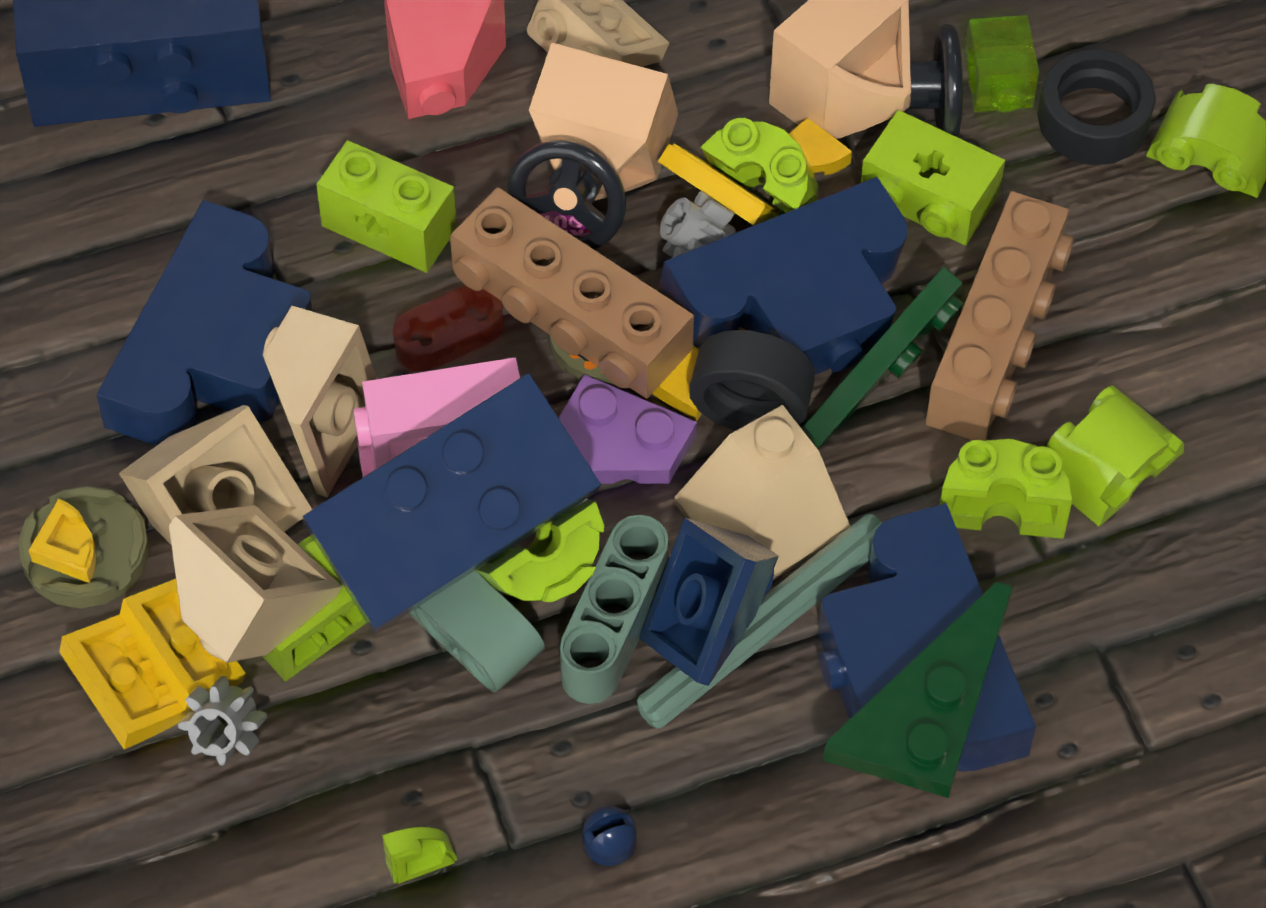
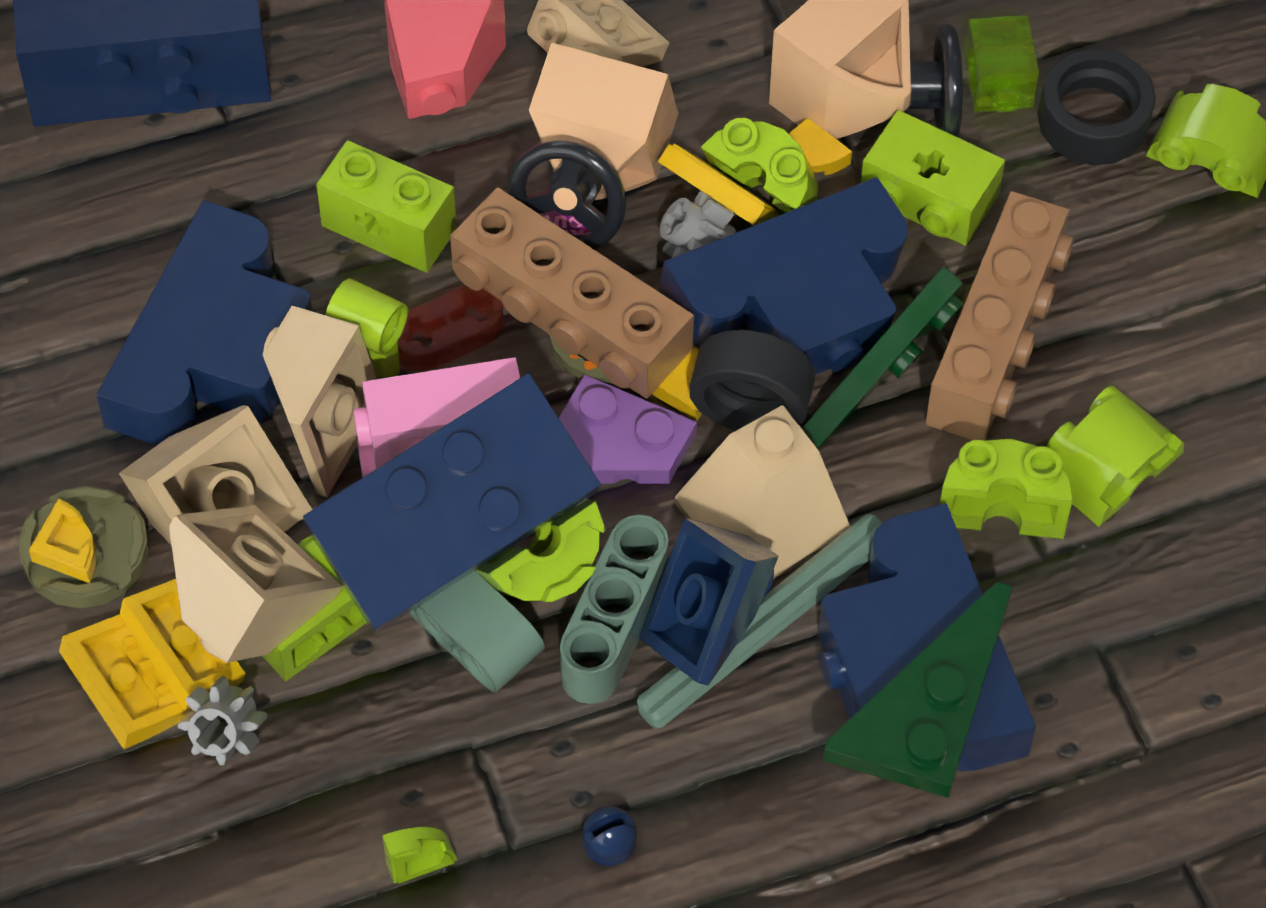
none -> lime piece [325,278,408,379]

